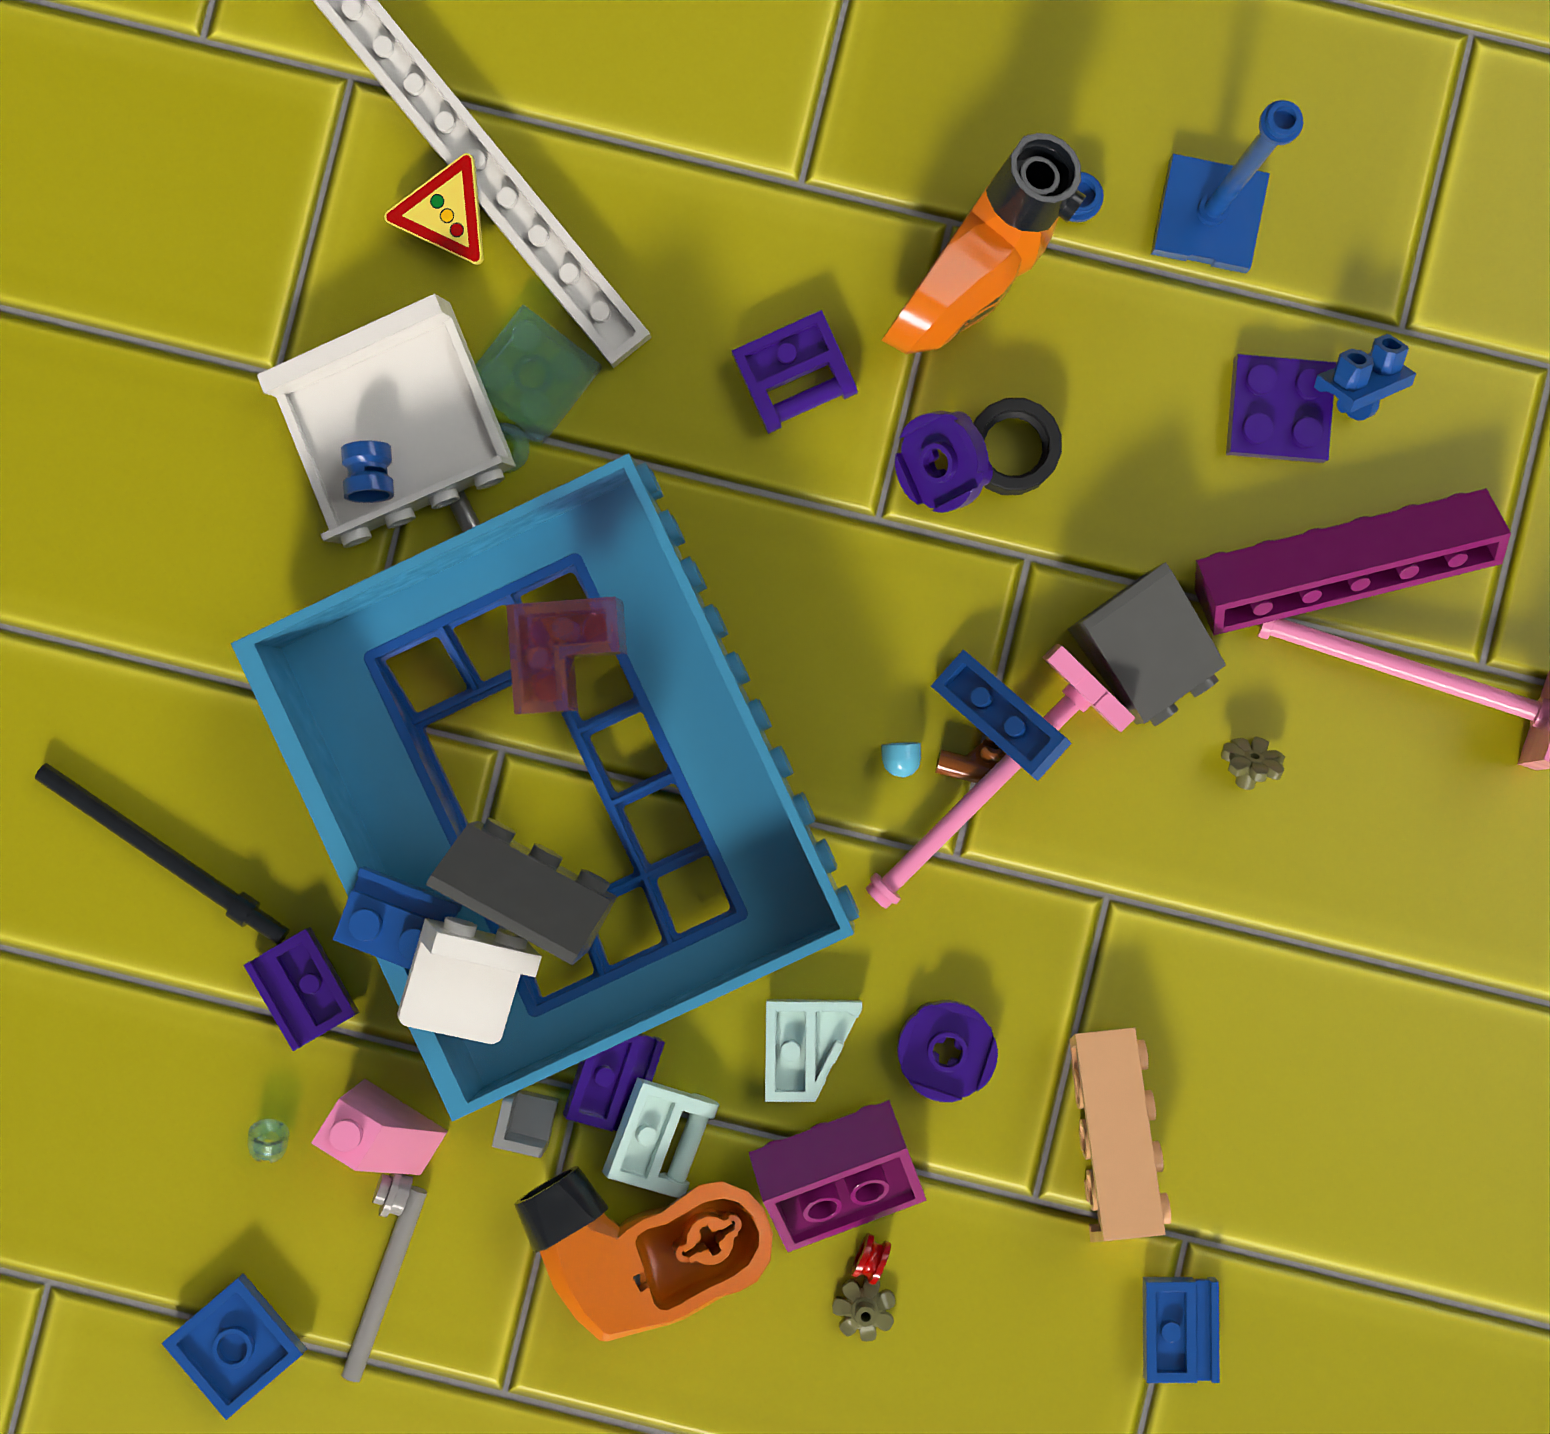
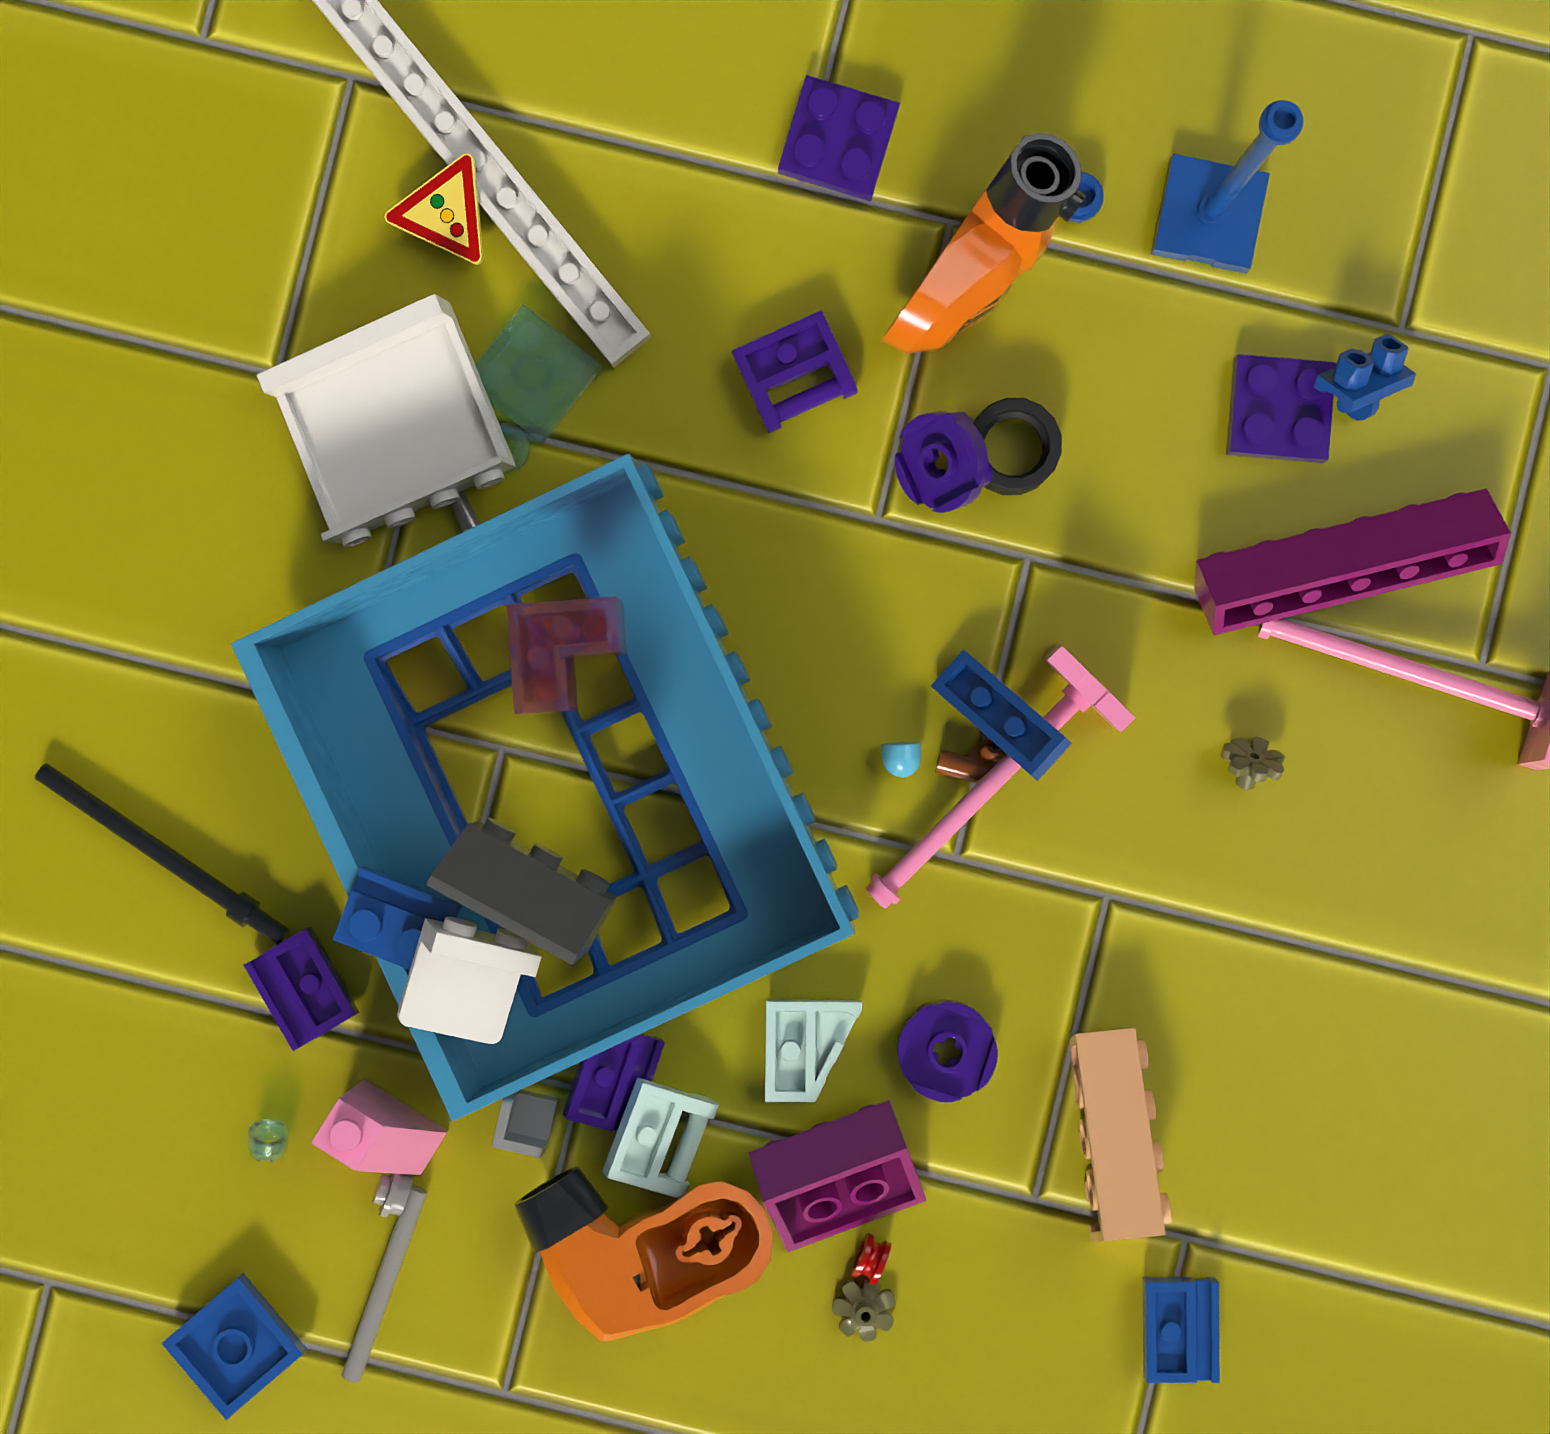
blue wheel [341,440,394,503] -> none
dark grey slope [1067,562,1226,726] -> none
none -> dark purple plate [778,75,900,202]

